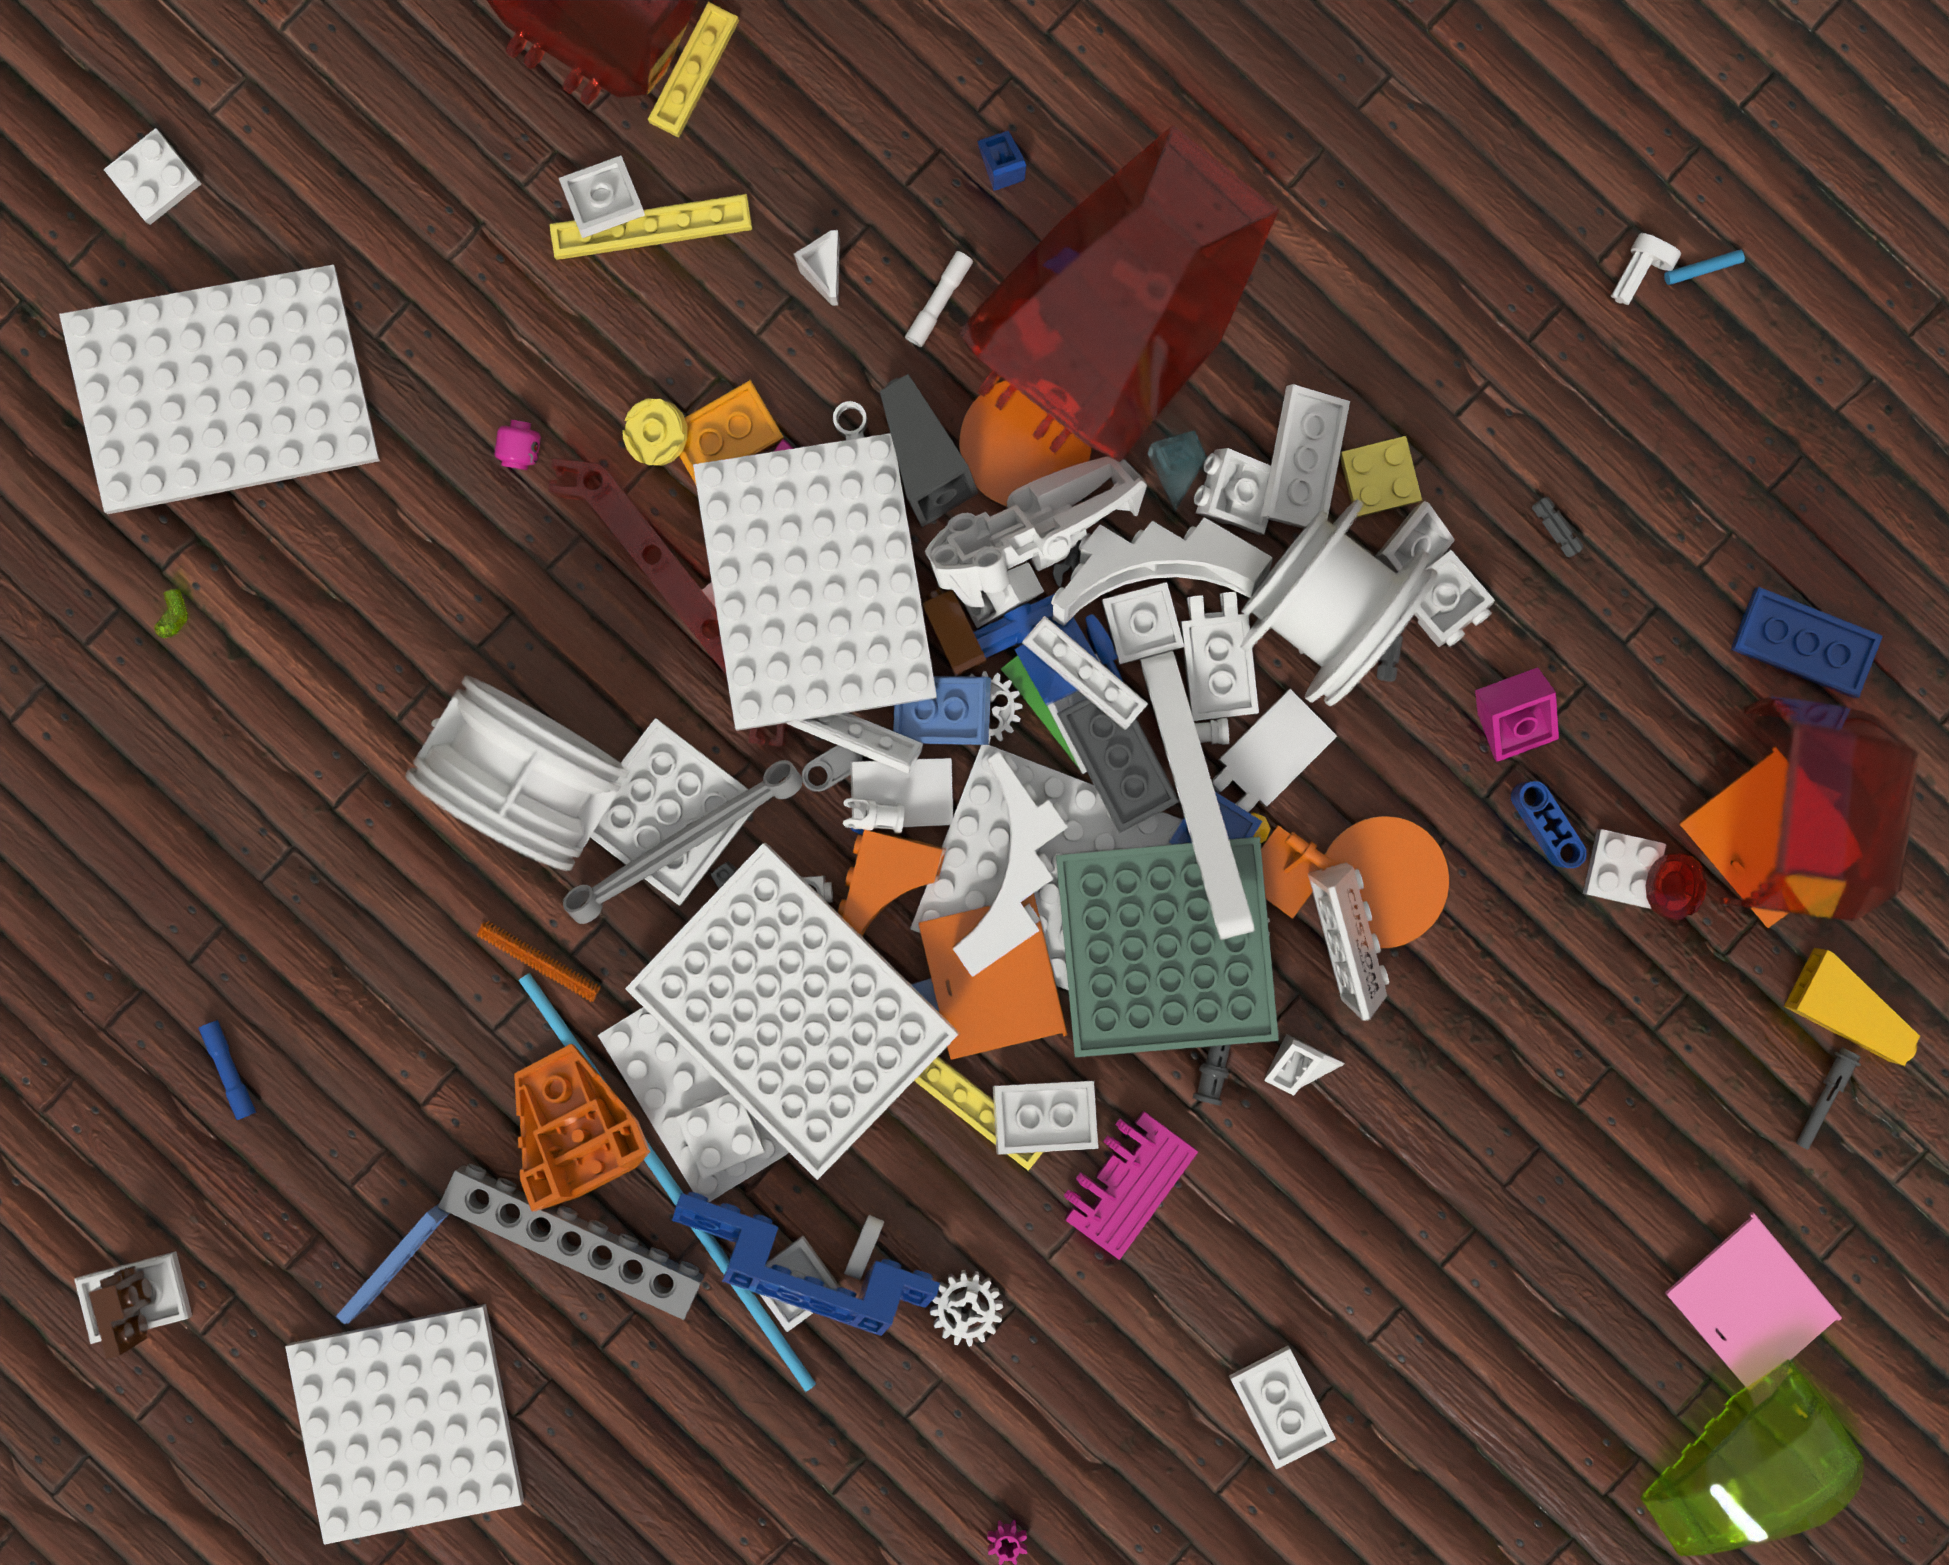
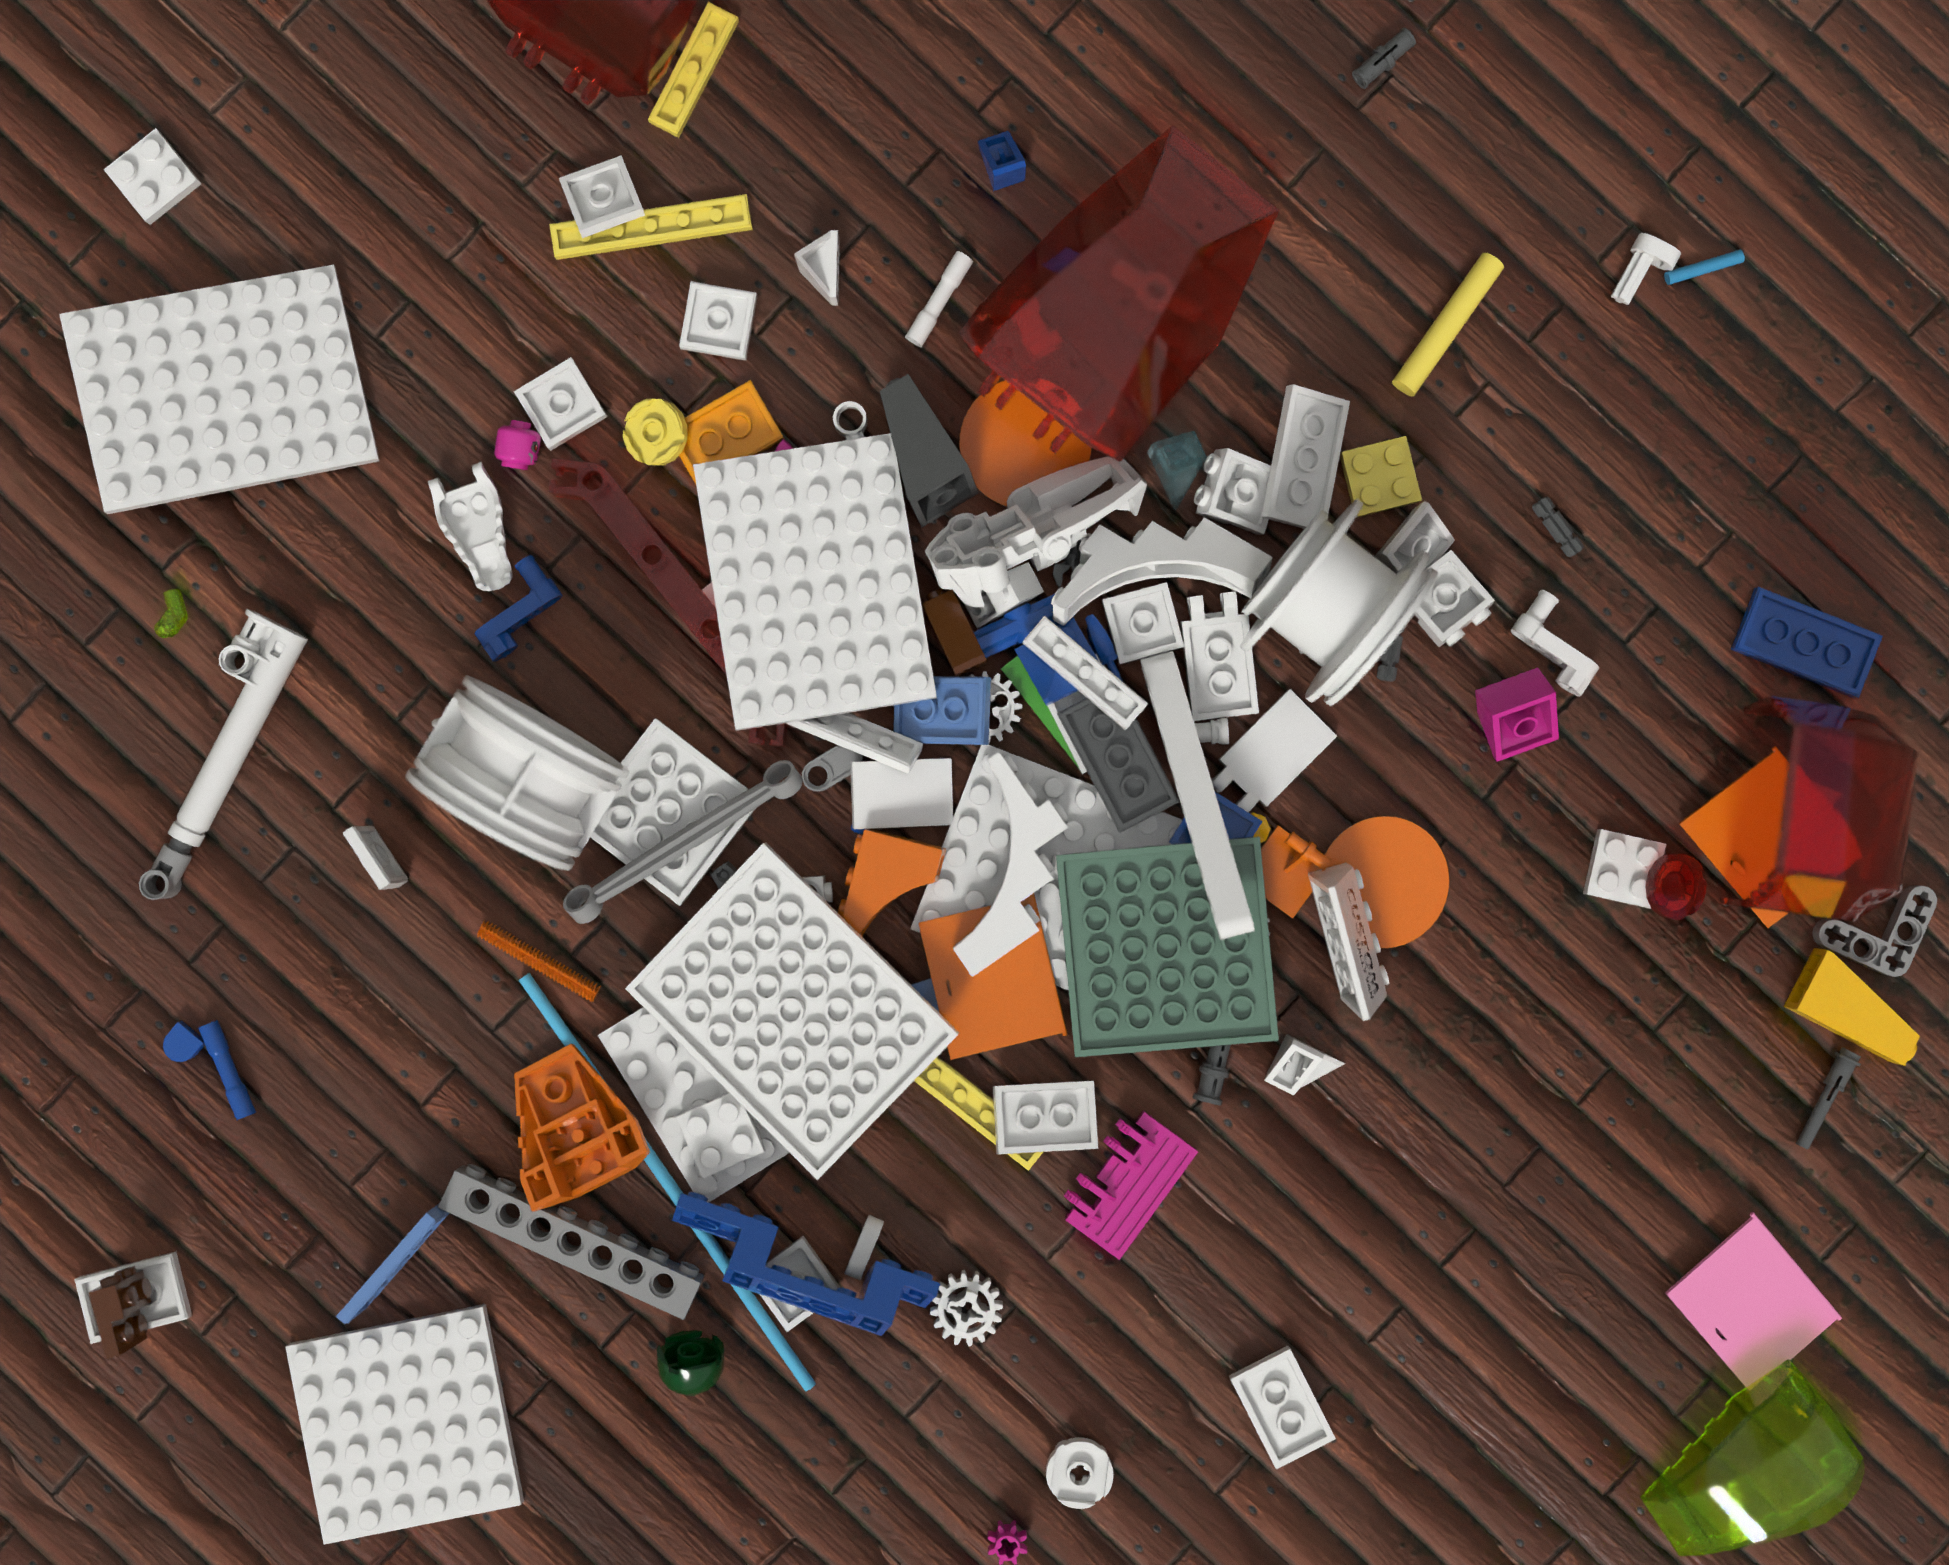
white piece [843,798,905,834] -> none
blue beam [1511,781,1586,868] -> none
none -> white piece [139,609,308,900]
none -> blue tile [163,1021,205,1062]
none -> white plate [343,826,408,890]
none -> white animal [427,462,513,591]
none -> blue beam [474,555,563,662]
none -> white plate [514,357,608,451]
none -> dark green cylinder [657,1330,724,1396]
none -> white plate [679,281,758,361]
none -> white plate [1046,1437,1114,1509]
none -> dark grey pin [1352,28,1416,89]
none -> light yellow piece [1392,253,1504,397]
none -> white beam [1510,590,1600,697]
none -> light grey beam [1812,885,1937,977]

